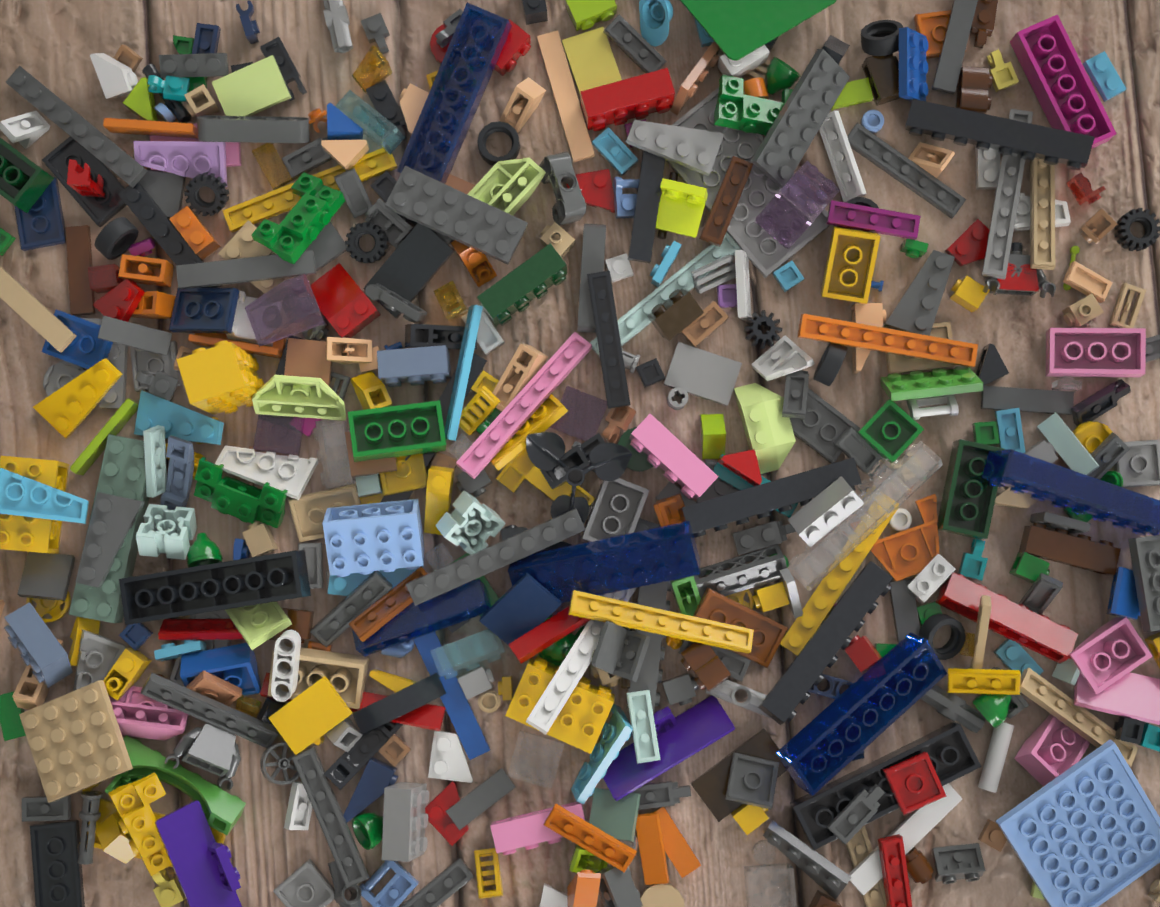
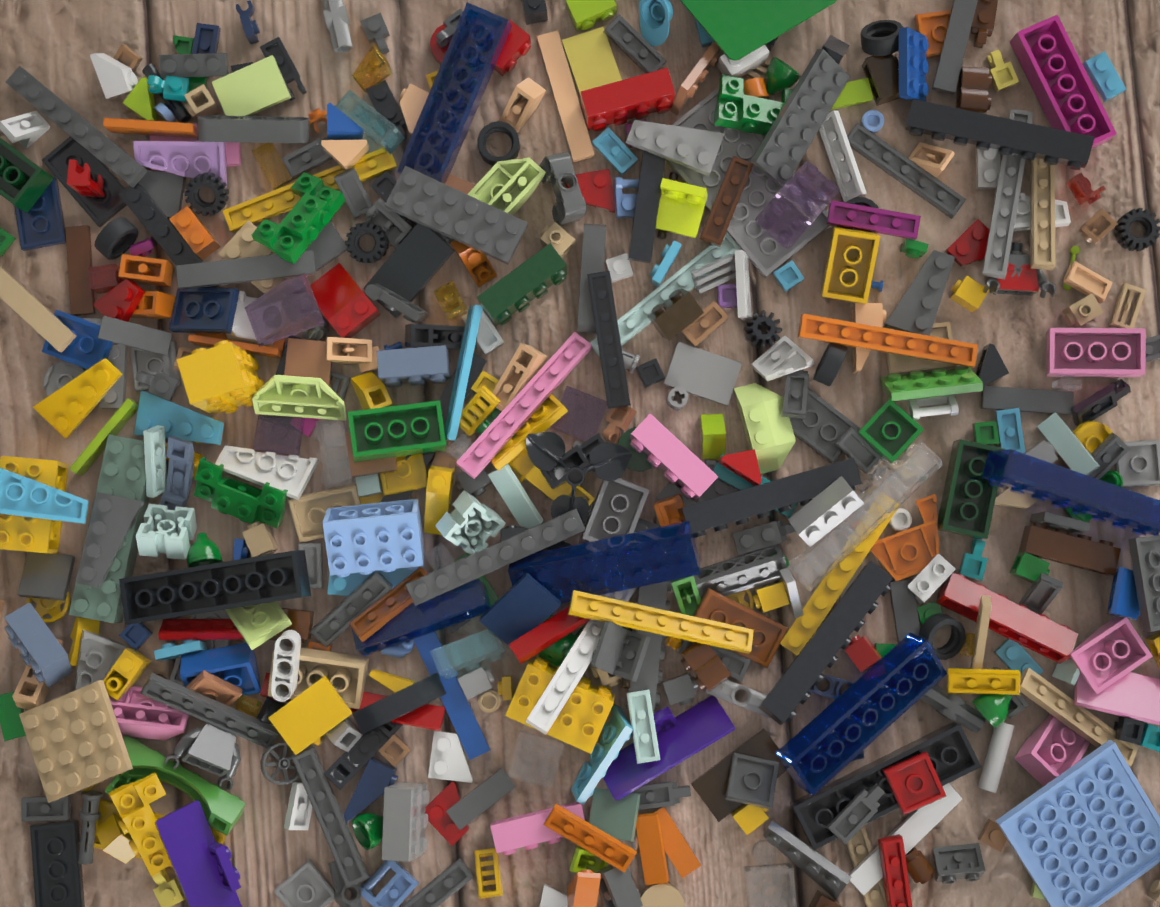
none -> light aqua tile [488,463,543,529]

